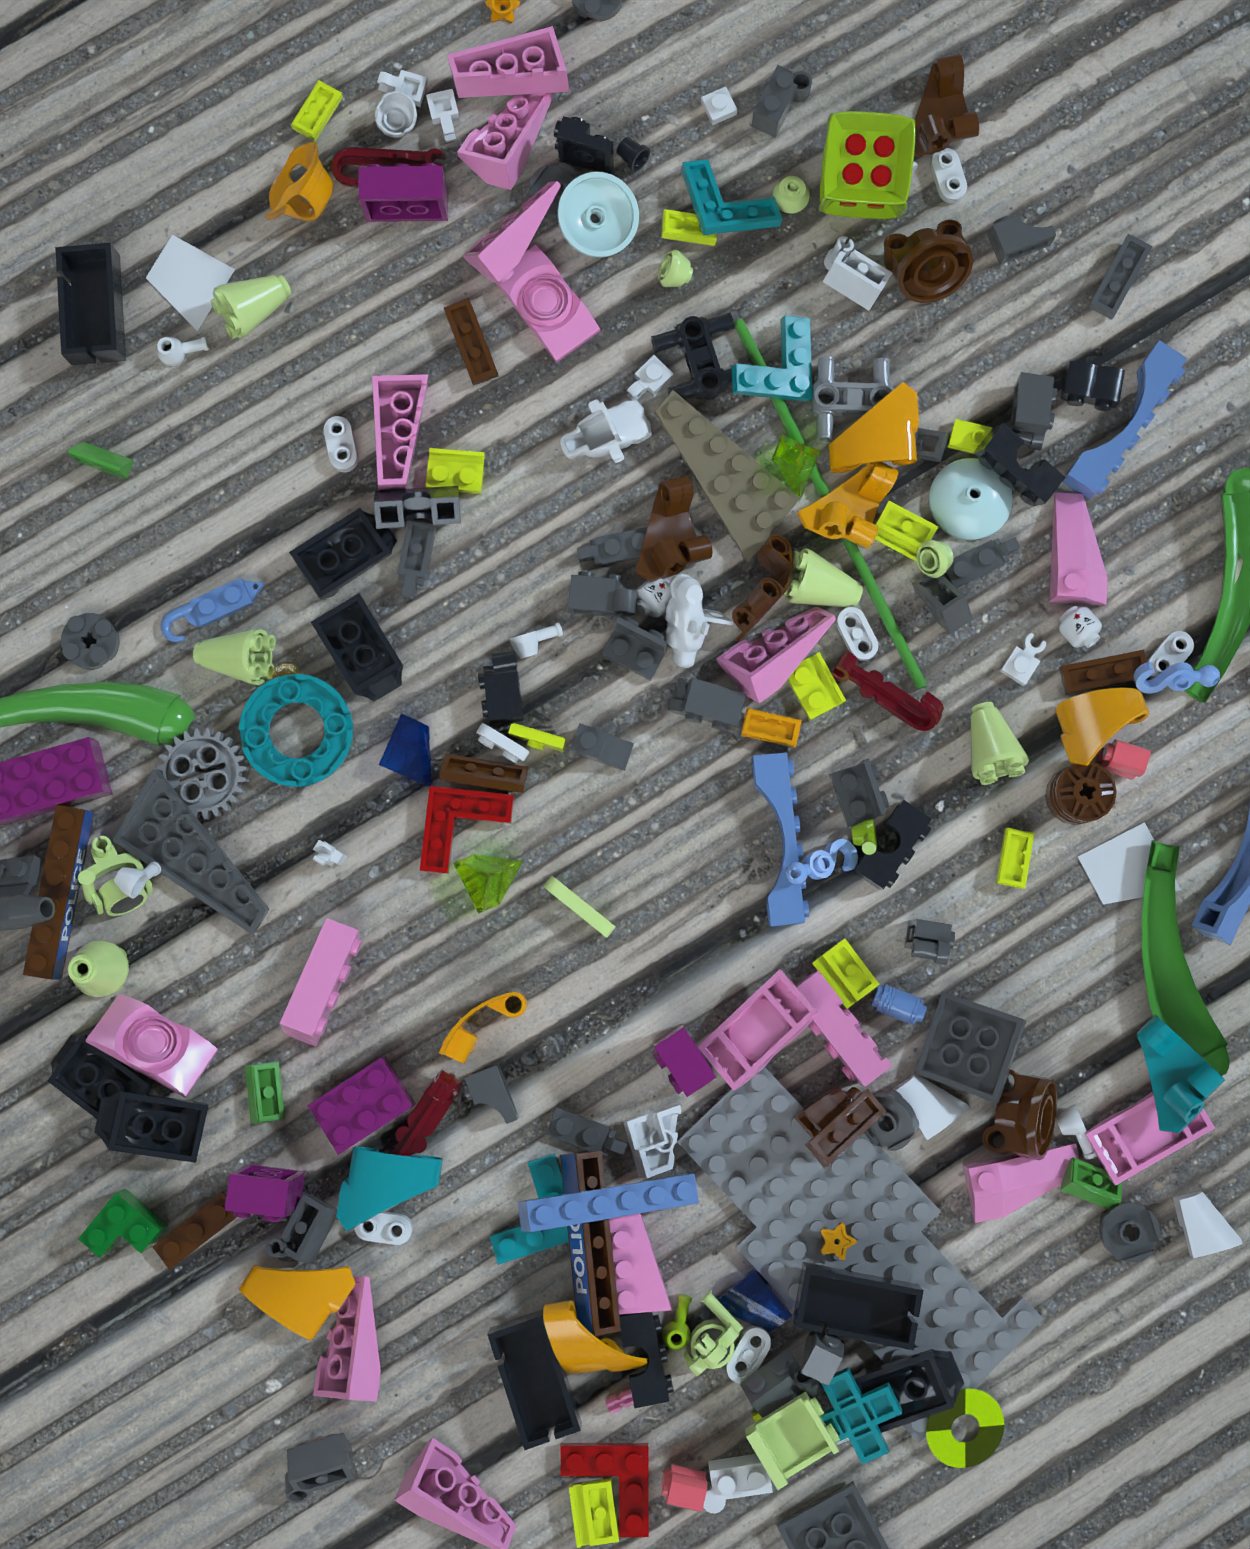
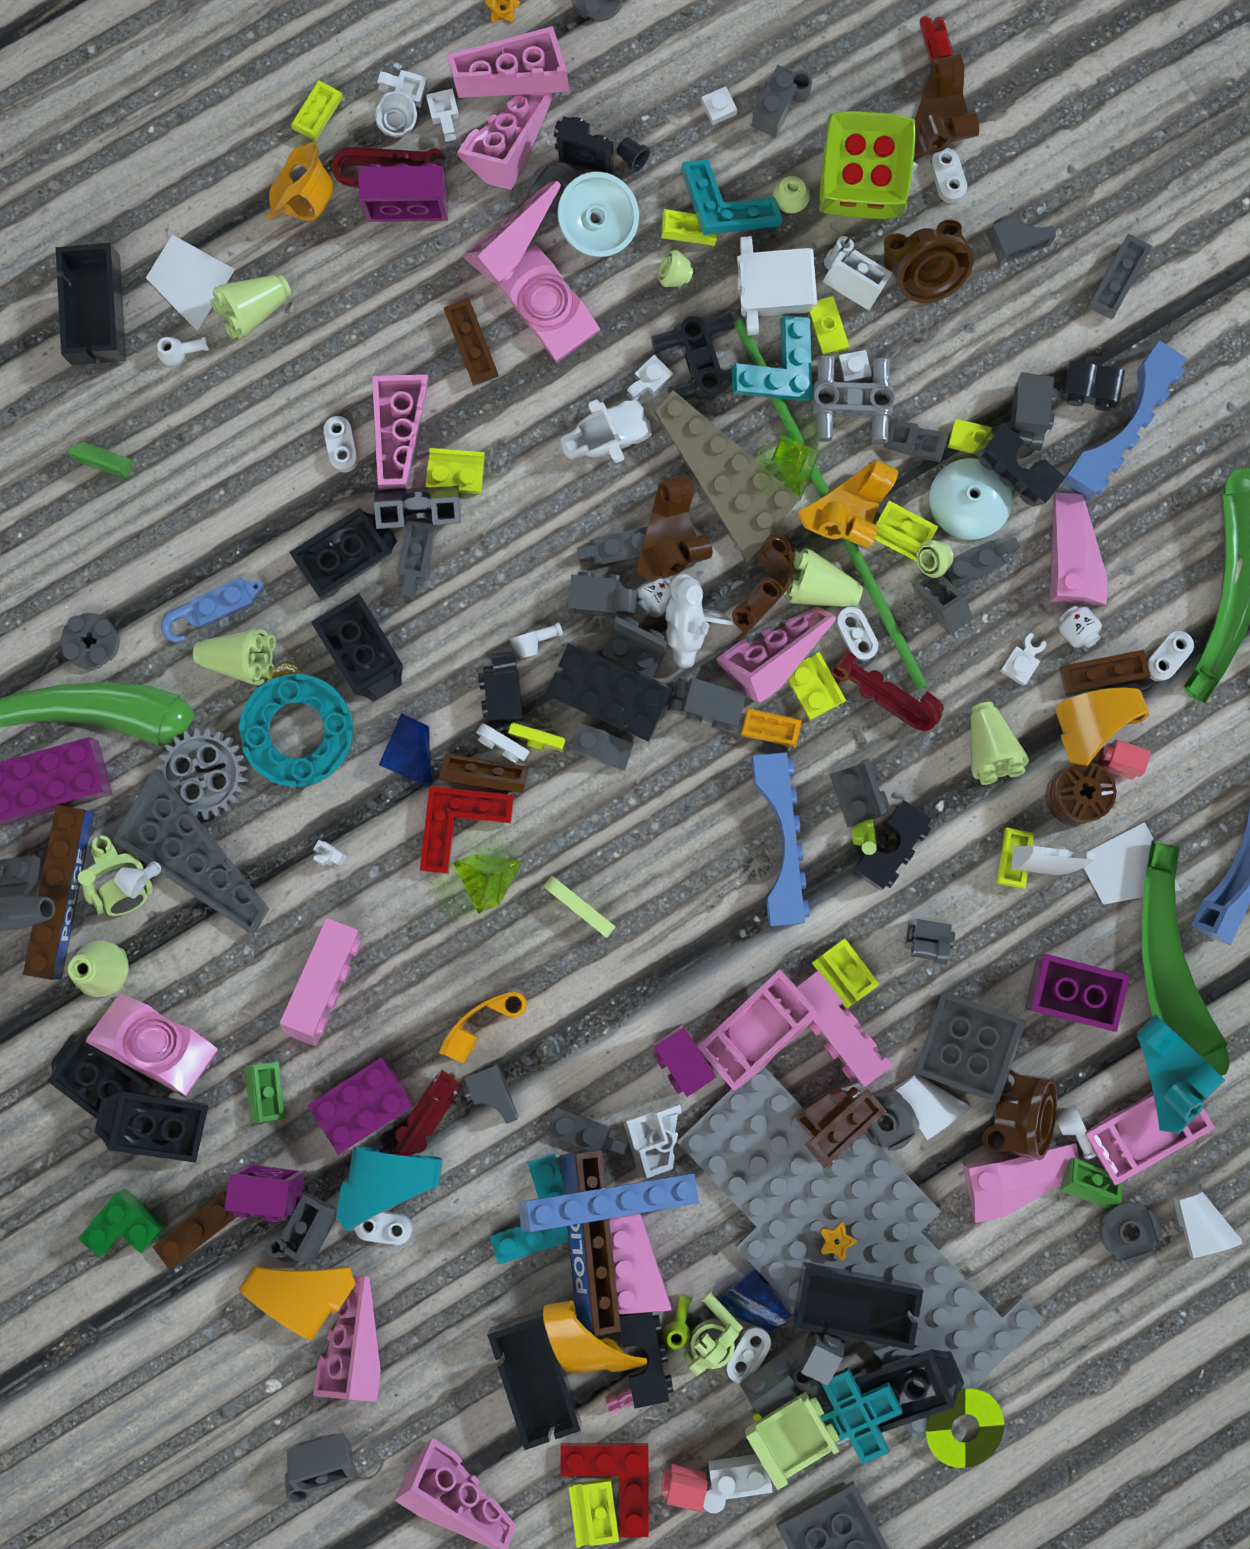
light blue piece [785,839,858,884] -> none
light orange panel [828,382,919,473] -> none
medium blue head [871,984,927,1026] -> none
light blue piece [1134,662,1220,694] -> none
none -> black piece [545,642,674,742]
none -> white piece [737,236,817,336]
none -> neon yellow plate [808,296,850,356]
none -> white plate [838,350,872,383]
none -> red hinge [919,16,954,66]
none -> white slope [1012,846,1095,875]
none -> magenta brick [1025,954,1130,1032]

